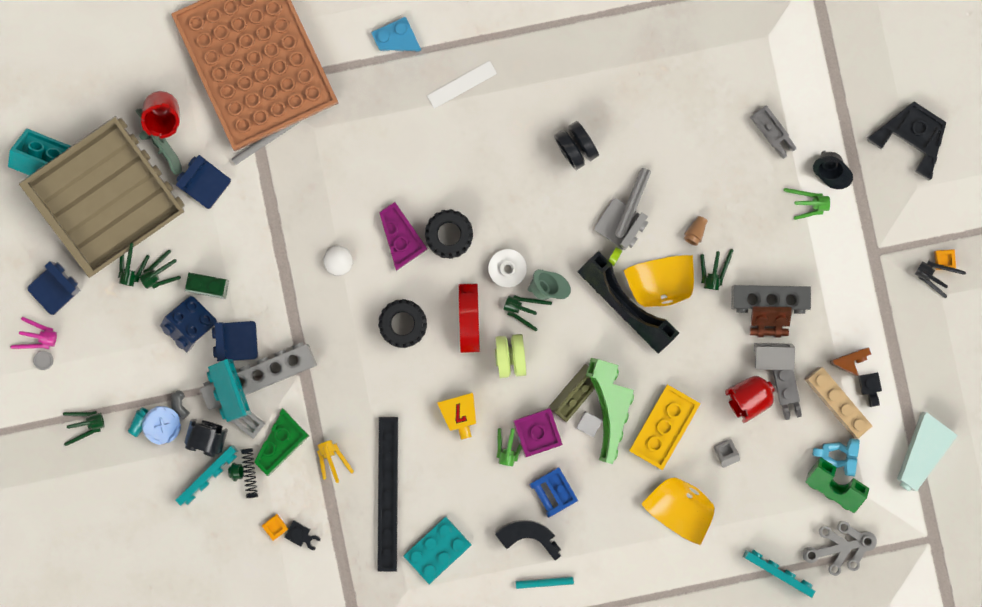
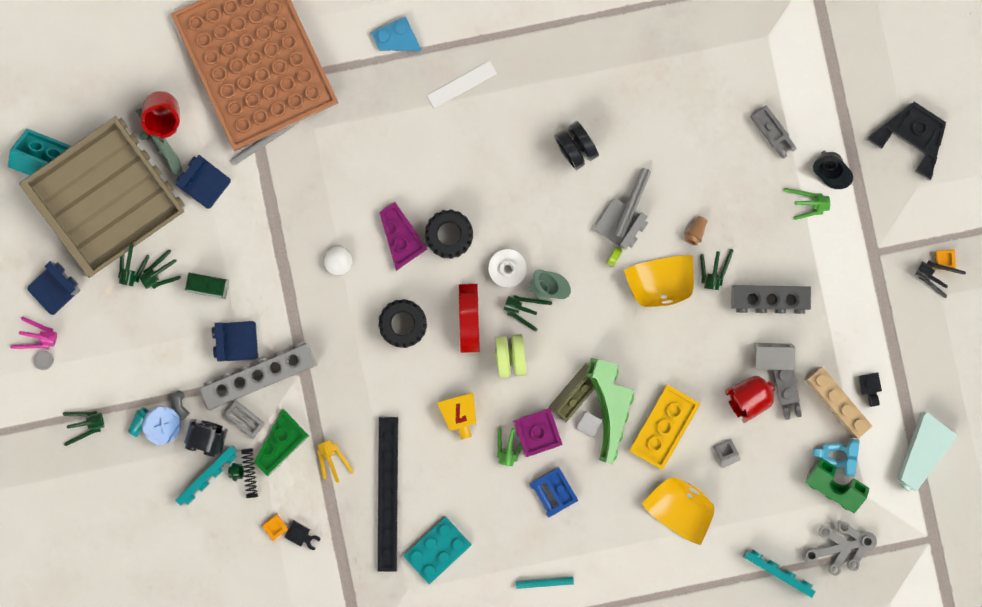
dark blue bracket [160,296,217,353] -> none
teal slope [207,359,251,422] -> none
black arch [495,520,561,561] -> none
black arch [577,251,679,354] -> none
copper plate [750,306,792,338] -> none
dark orange slope [830,347,872,376] -> none

